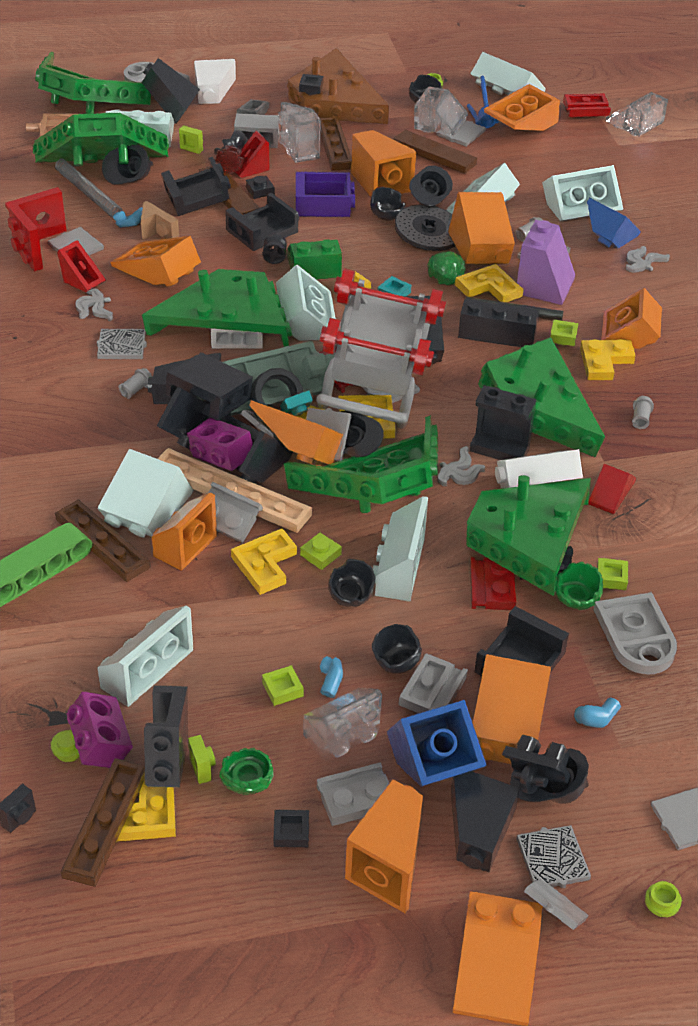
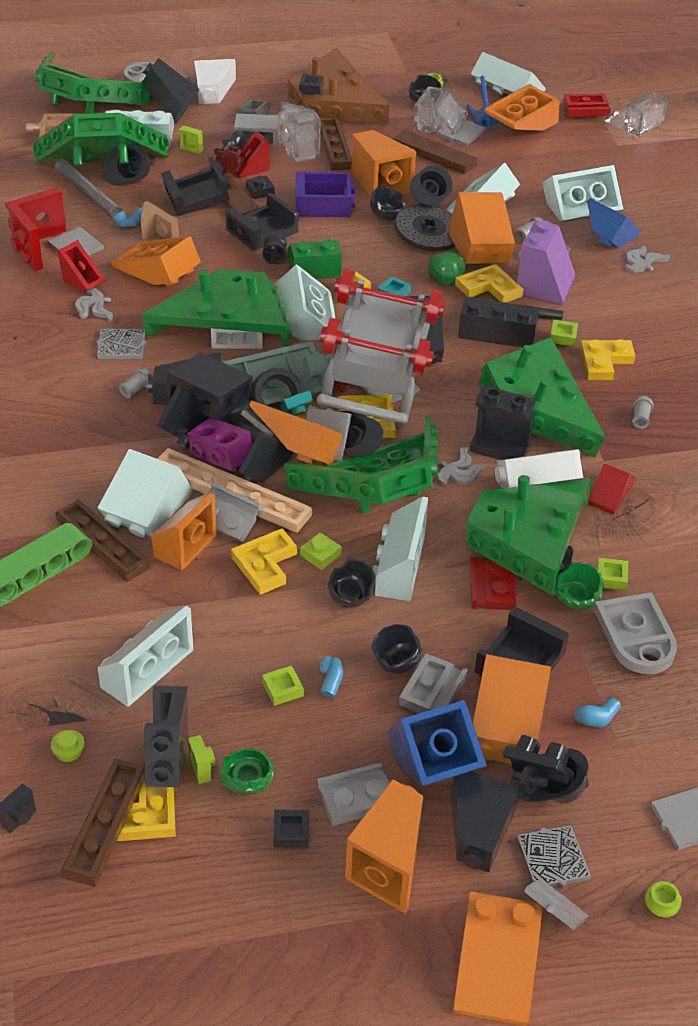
magenta brick [67,692,133,768] -> none
clear slope [303,688,382,762] -> none
orange slope [601,288,662,349] -> none

